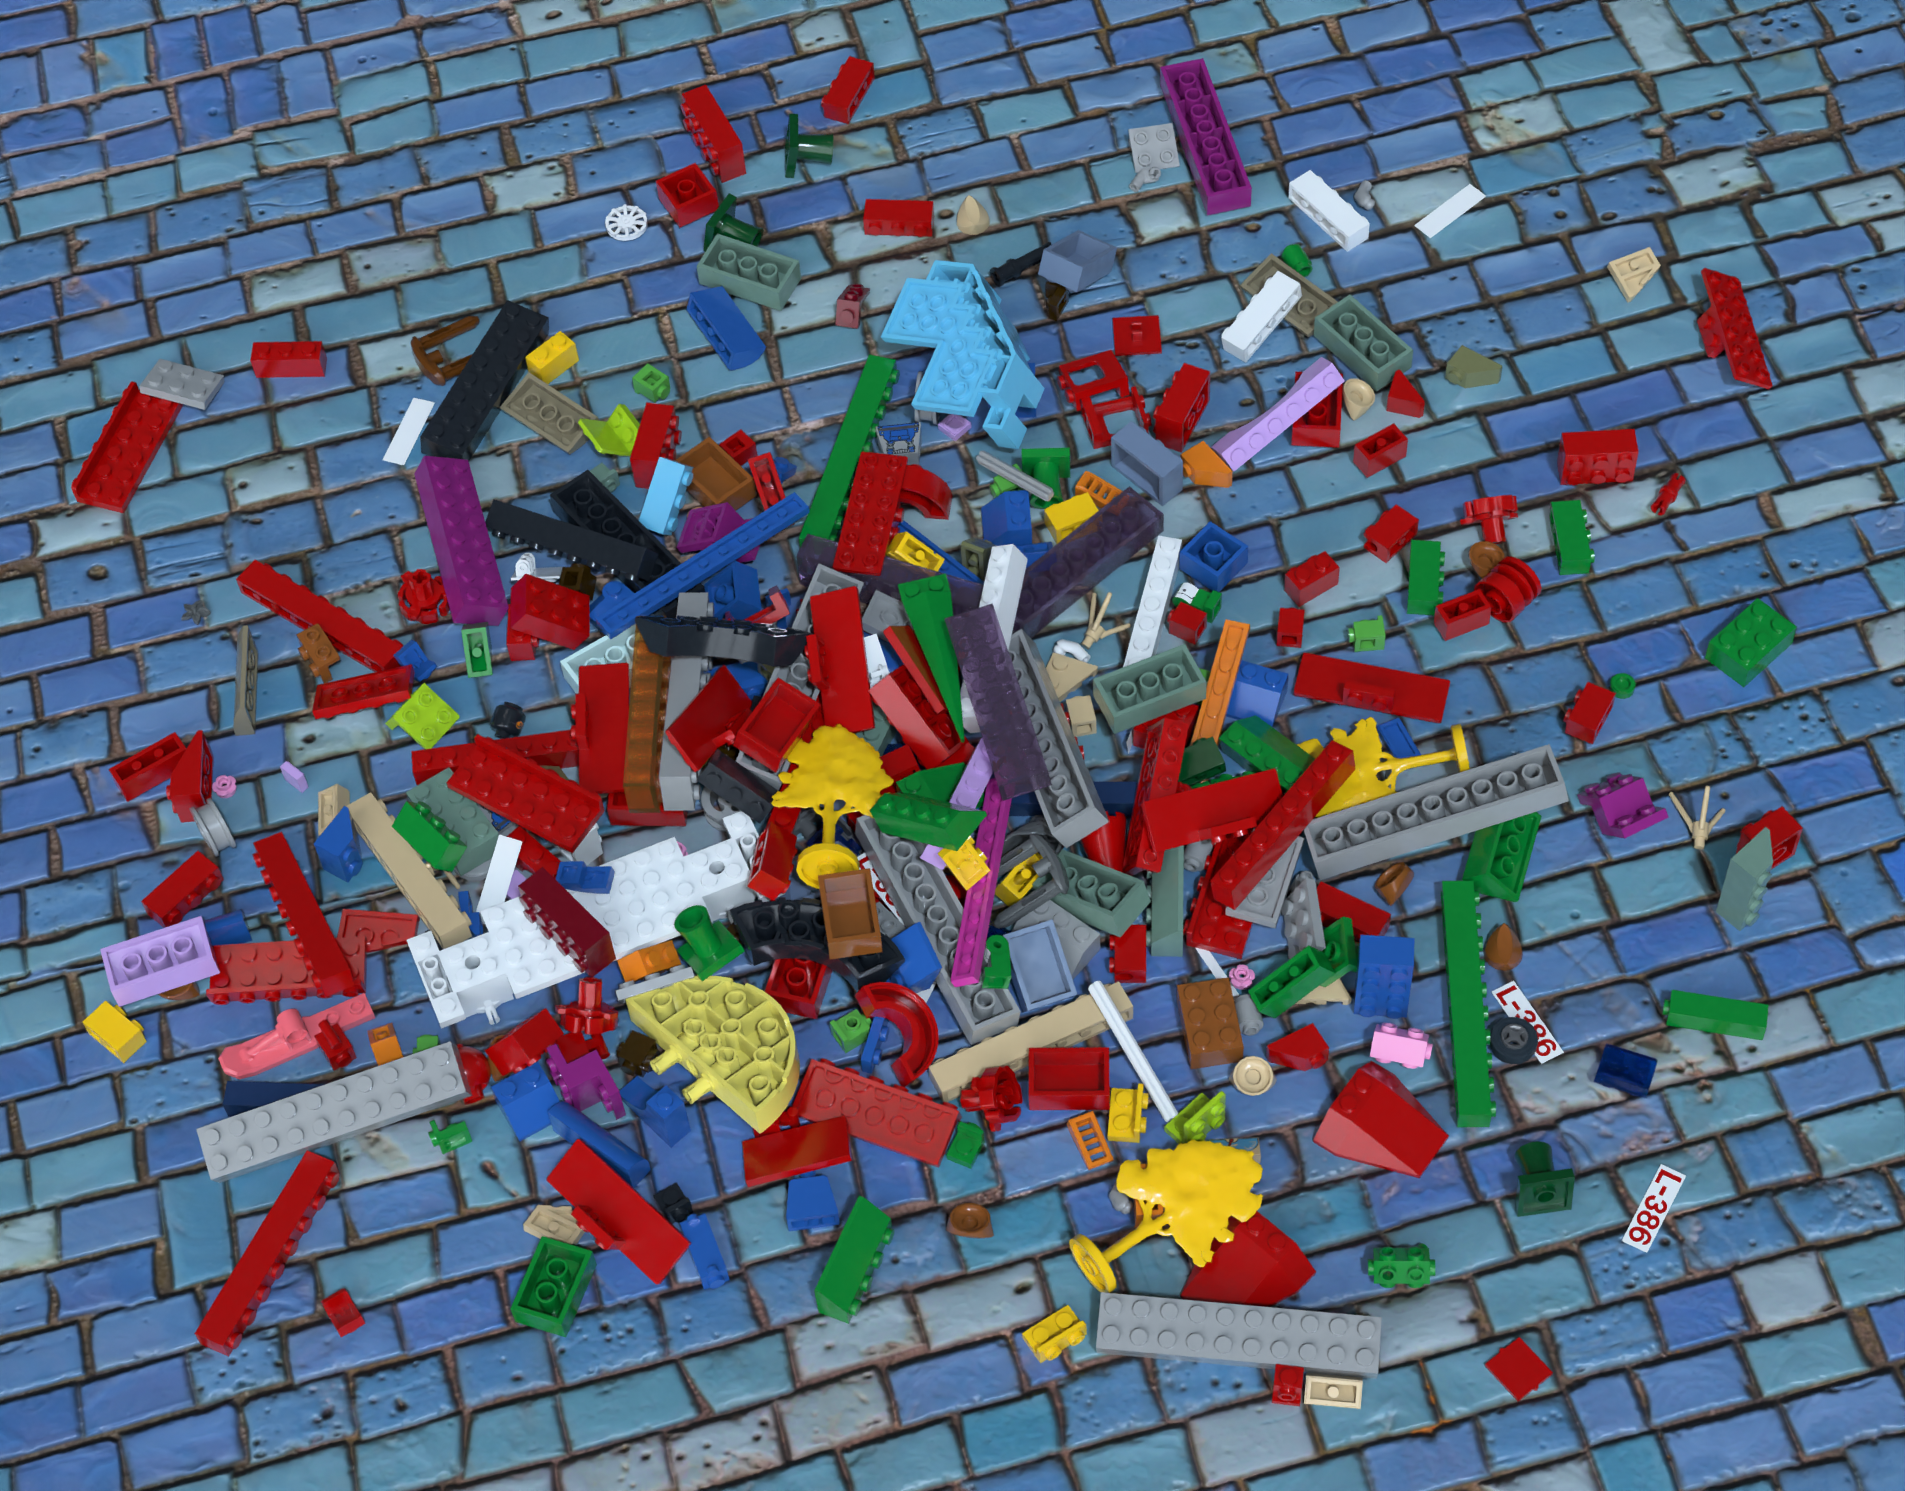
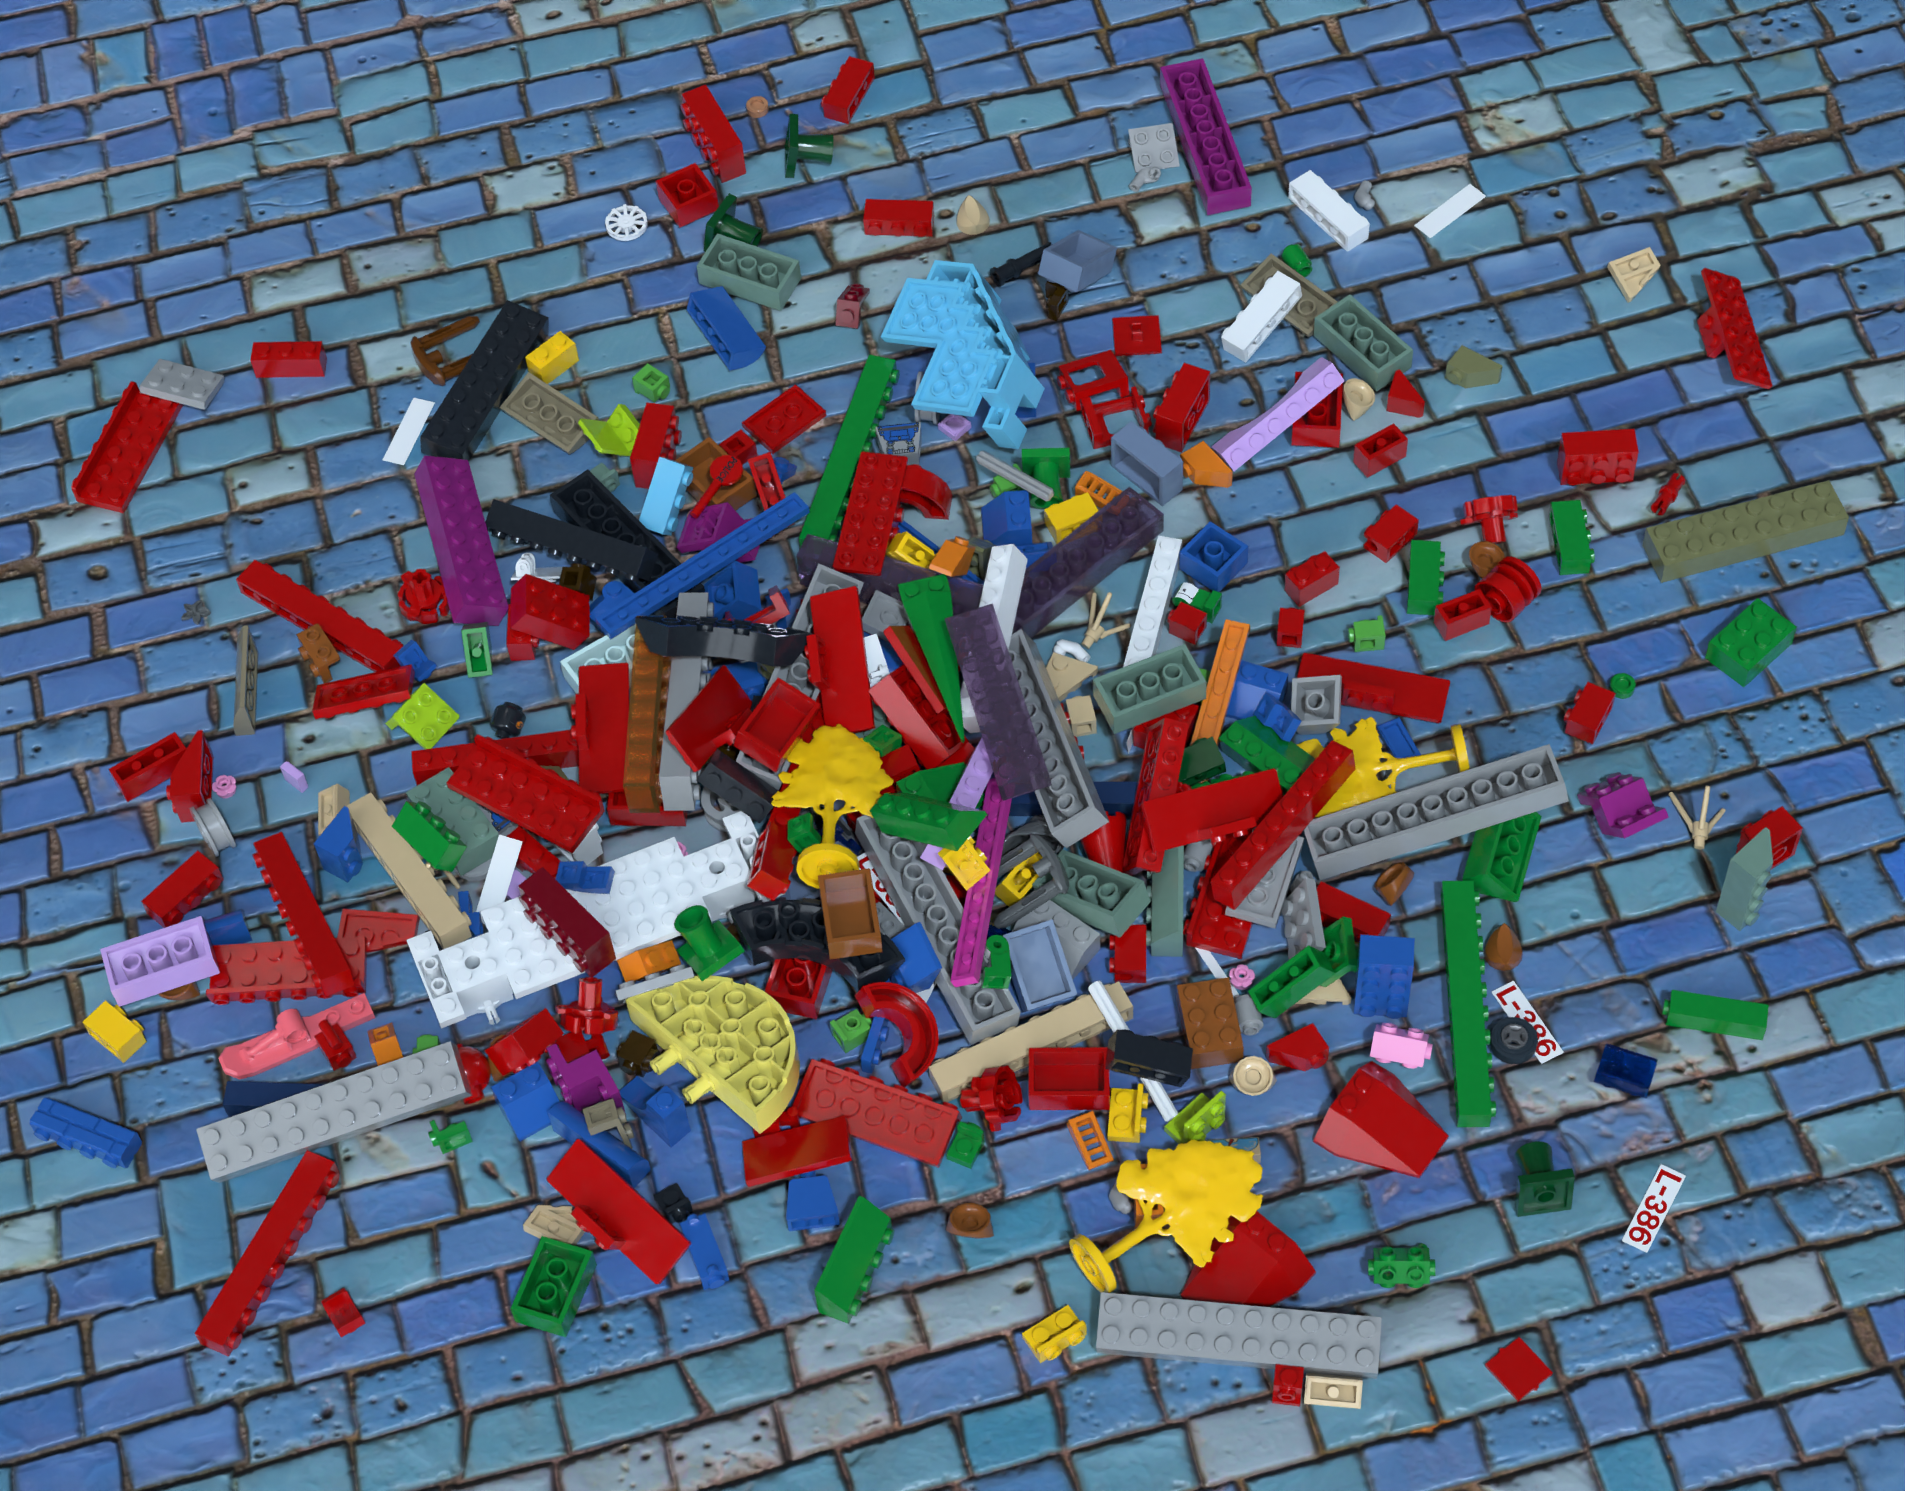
none -> blue brick [29,1097,142,1168]
none -> dark tan bracket [583,1098,634,1149]
none -> red piece [690,455,743,519]
none -> red tile [742,384,826,454]
none -> nougat tile [746,96,769,118]
none -> green bracket [787,813,822,854]
none -> green bracket [863,724,902,757]
none -> orange slope [929,536,976,577]
none -> black brick [1105,1029,1193,1087]
none -> blue slope [1254,692,1301,742]
none -> light grey slope [1291,675,1342,735]
none -> olive brick [1643,480,1849,583]

